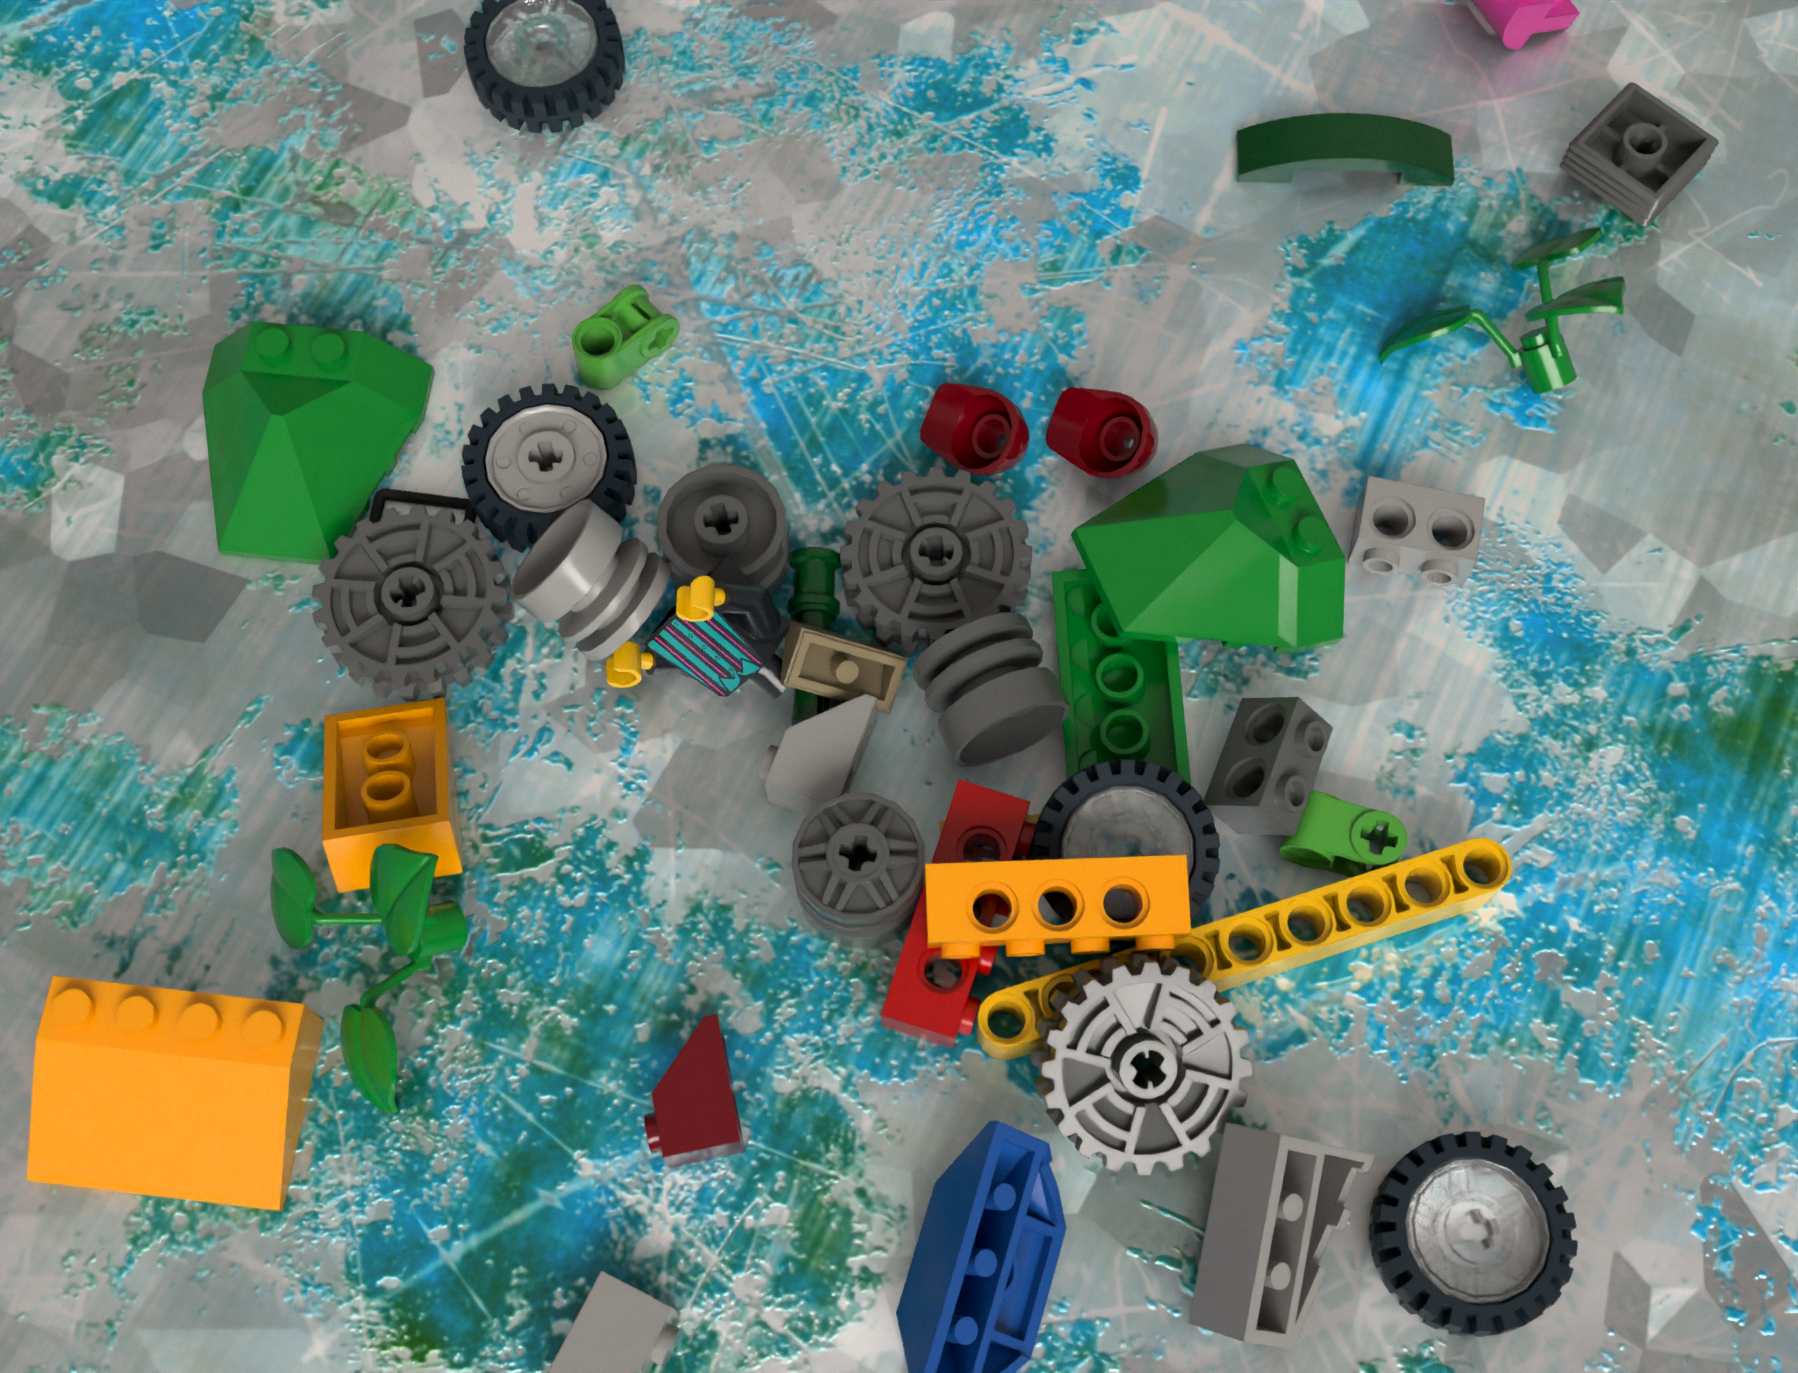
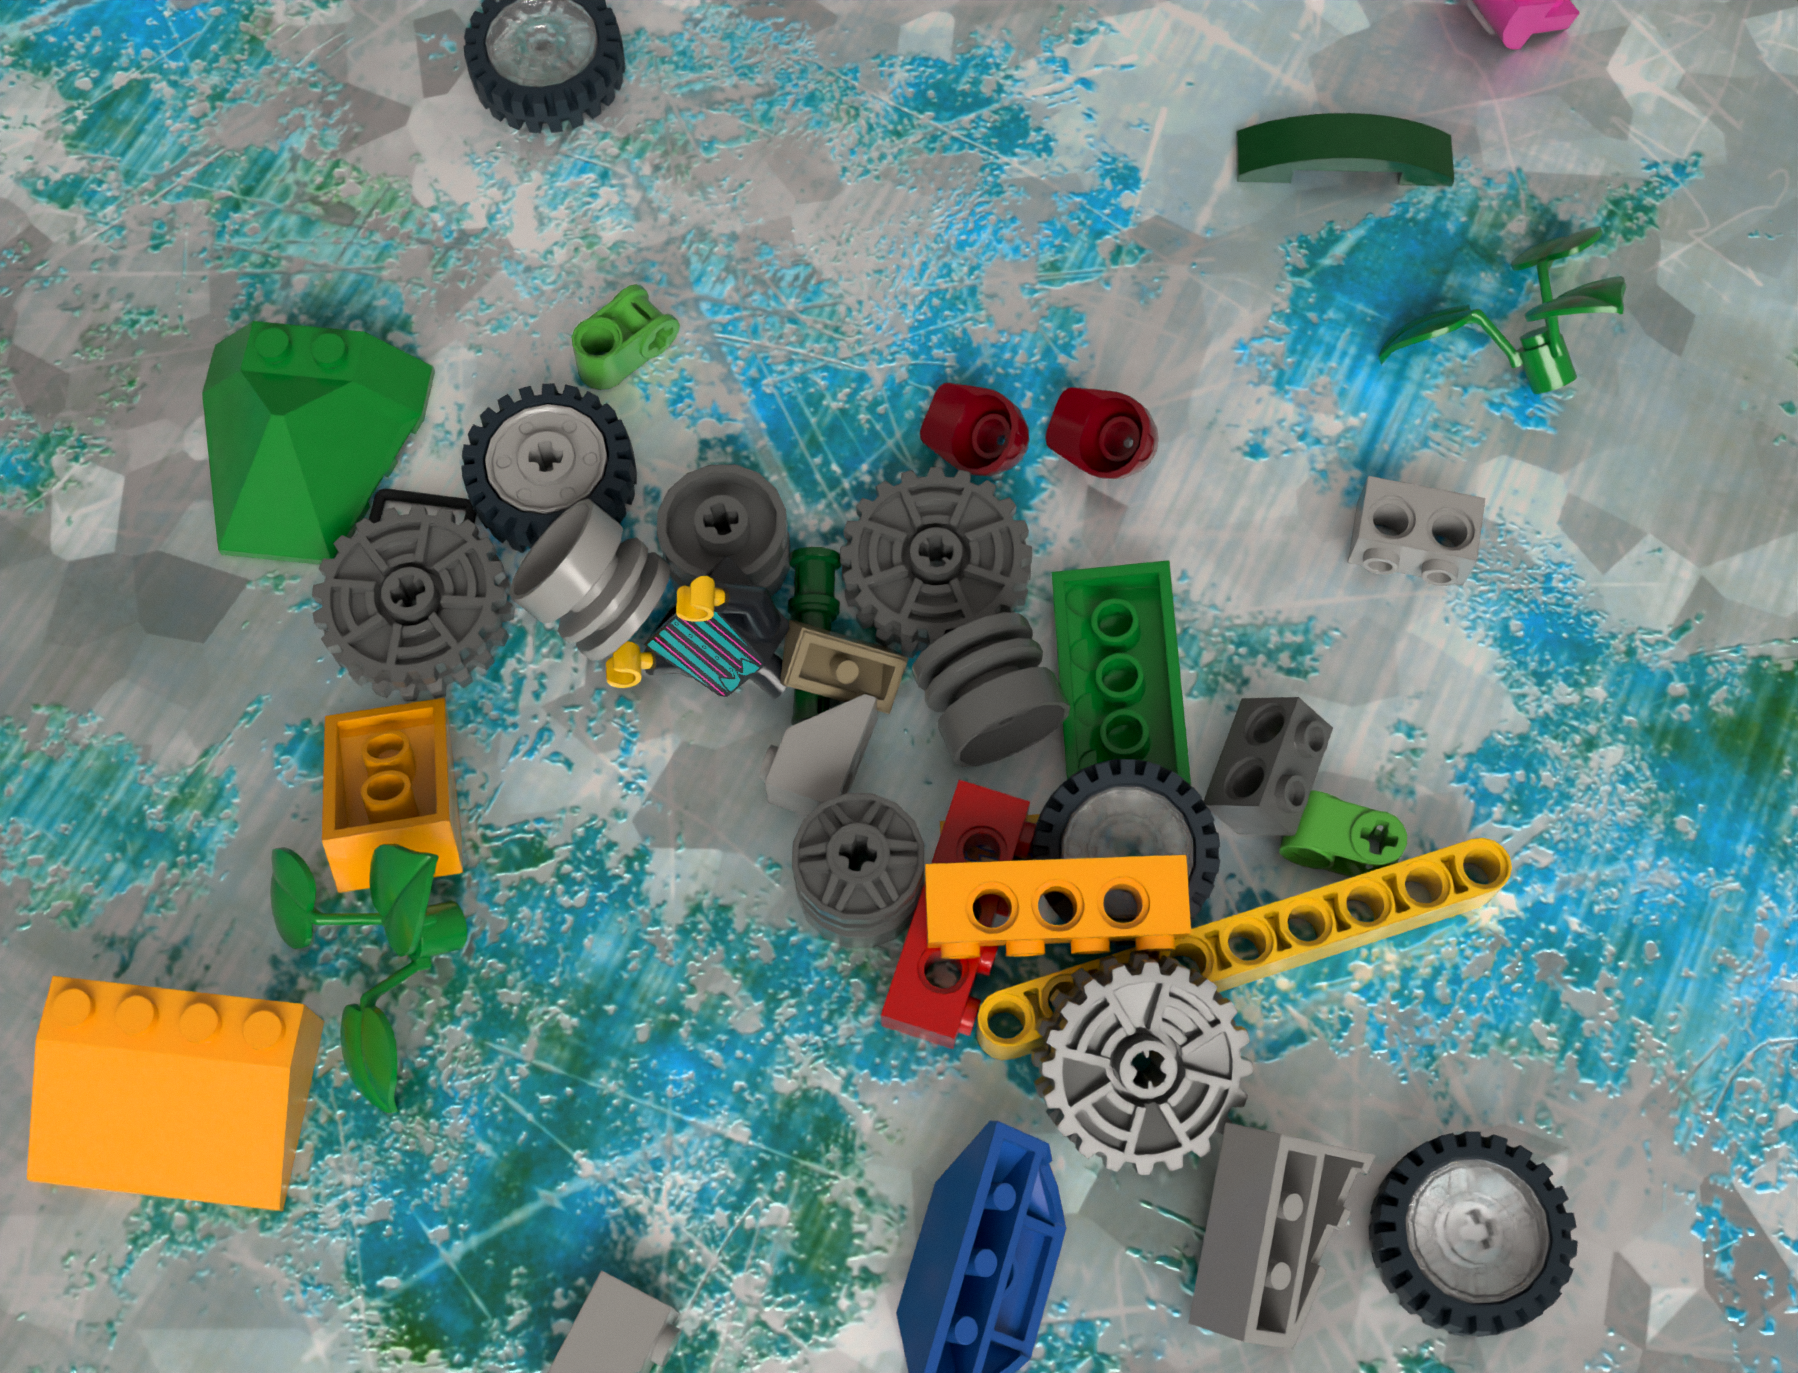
dark red slope [644,1014,745,1168] -> none
green wedge [1070,444,1346,654] -> none
dark grey brick [1560,82,1719,227] -> none

